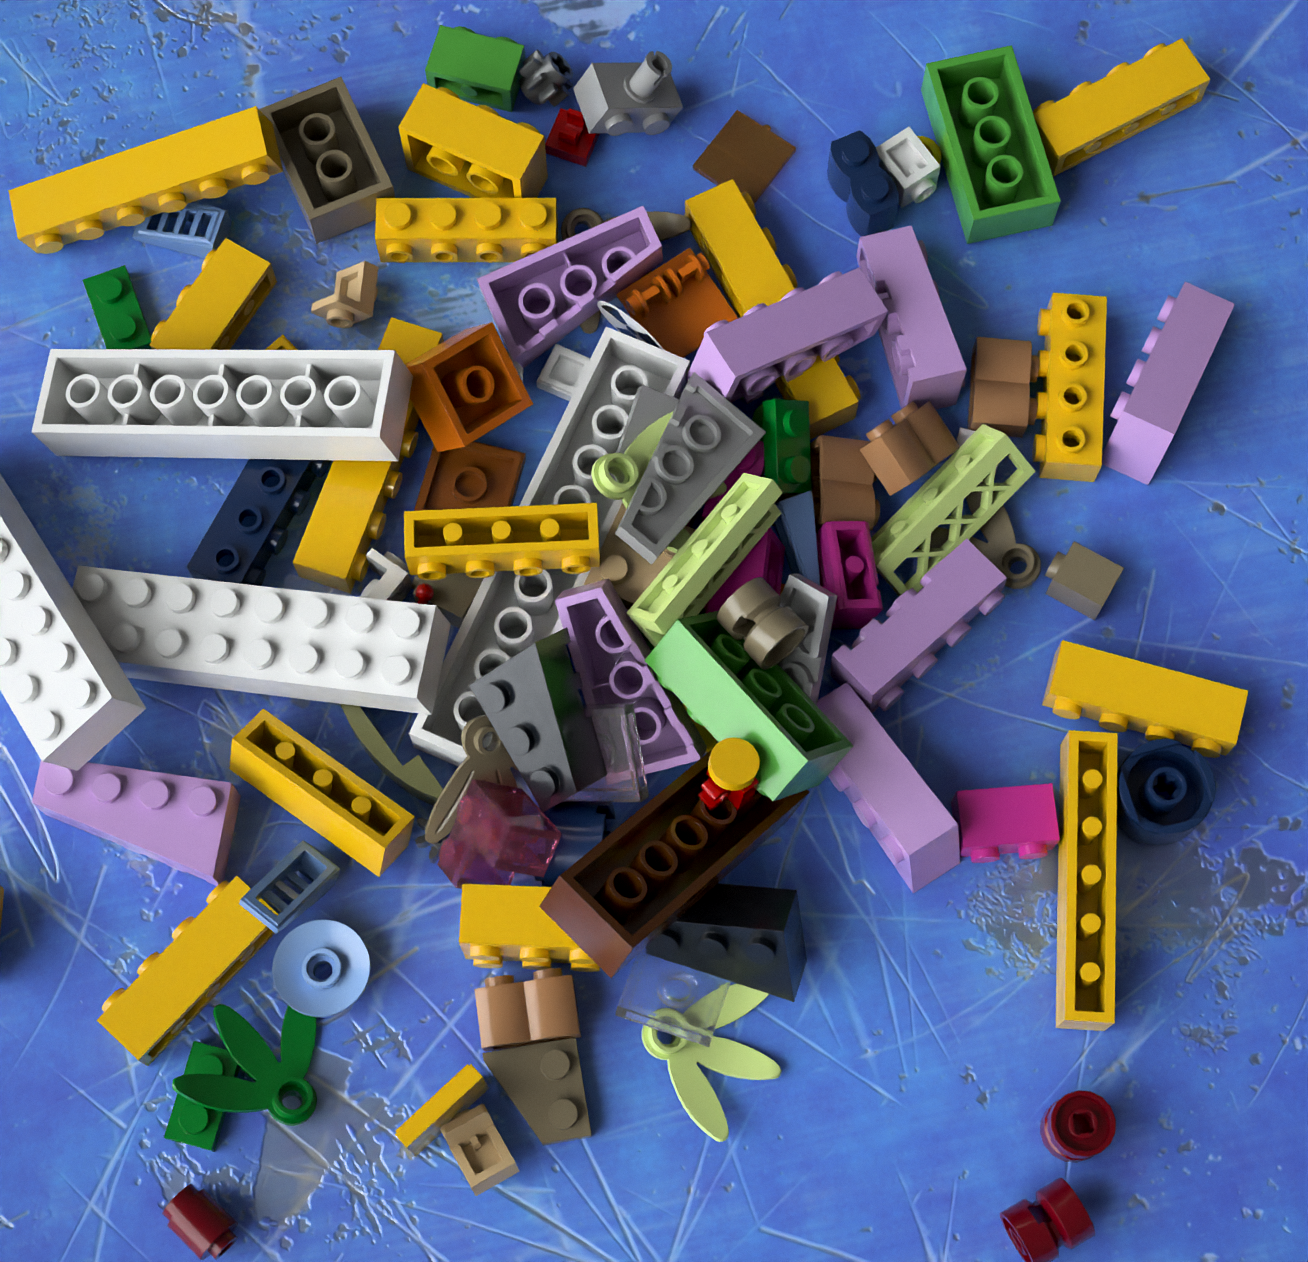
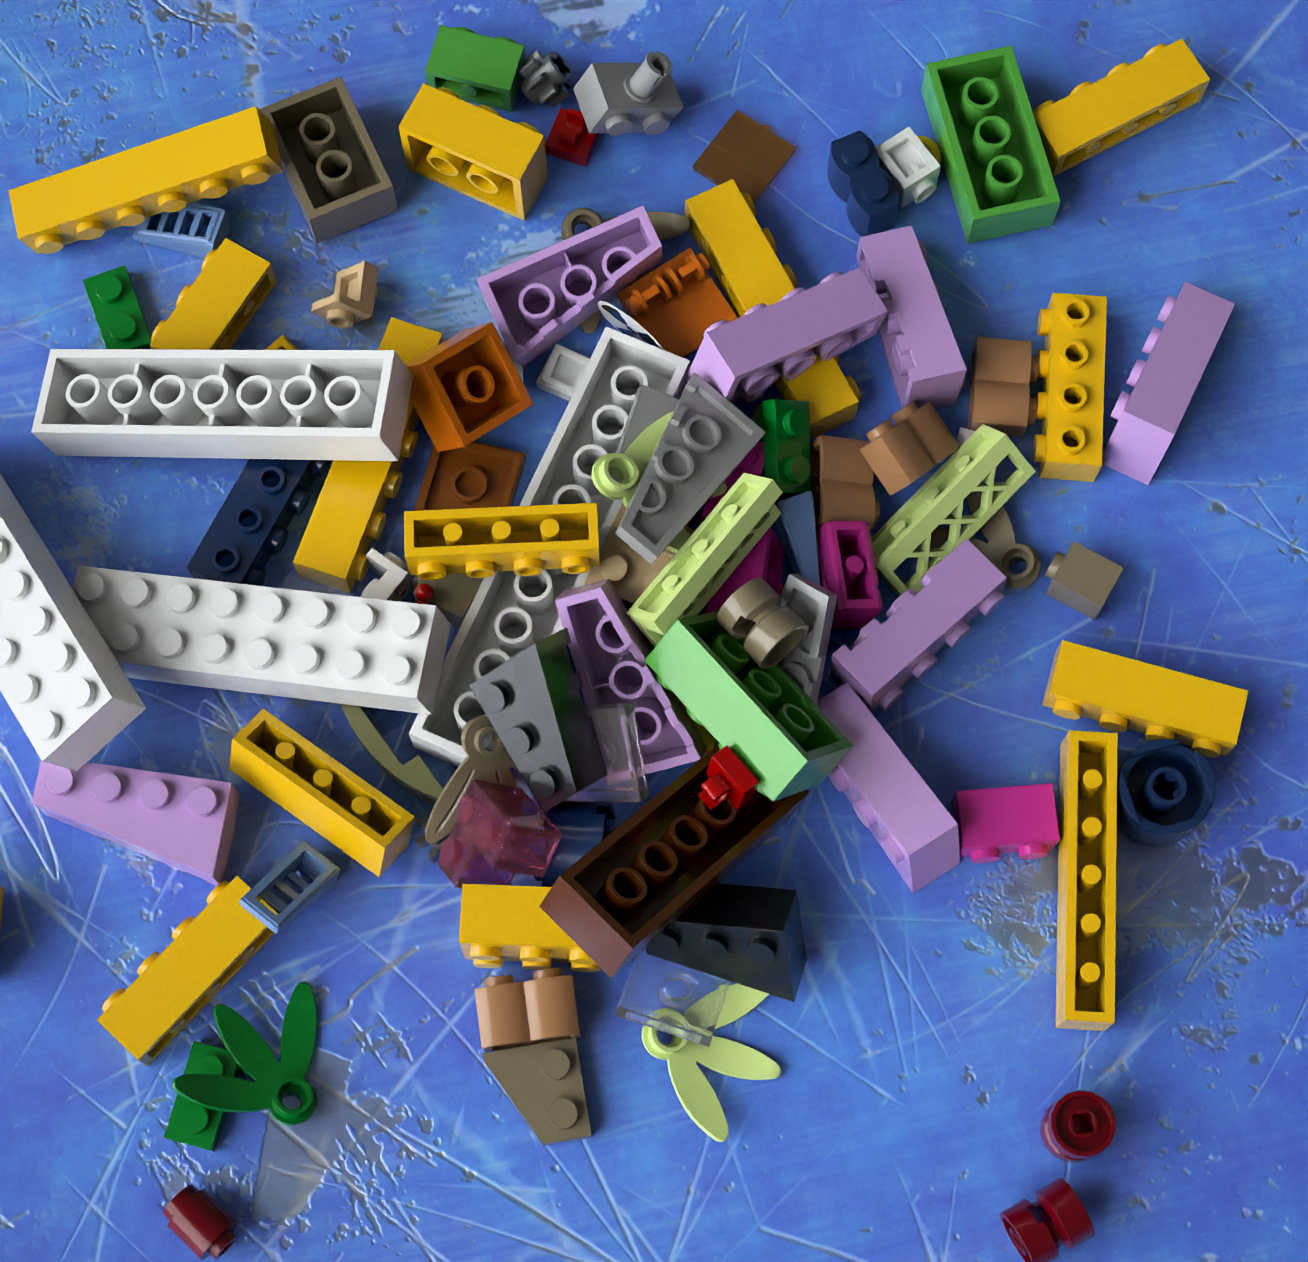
light blue dish [272,920,371,1017] -> none
yellow brick [375,198,558,263] -> none
yellow tile [395,1064,489,1156] -> none
tan bracket [440,1104,520,1196] -> none
yellow tile [708,737,760,791] -> none

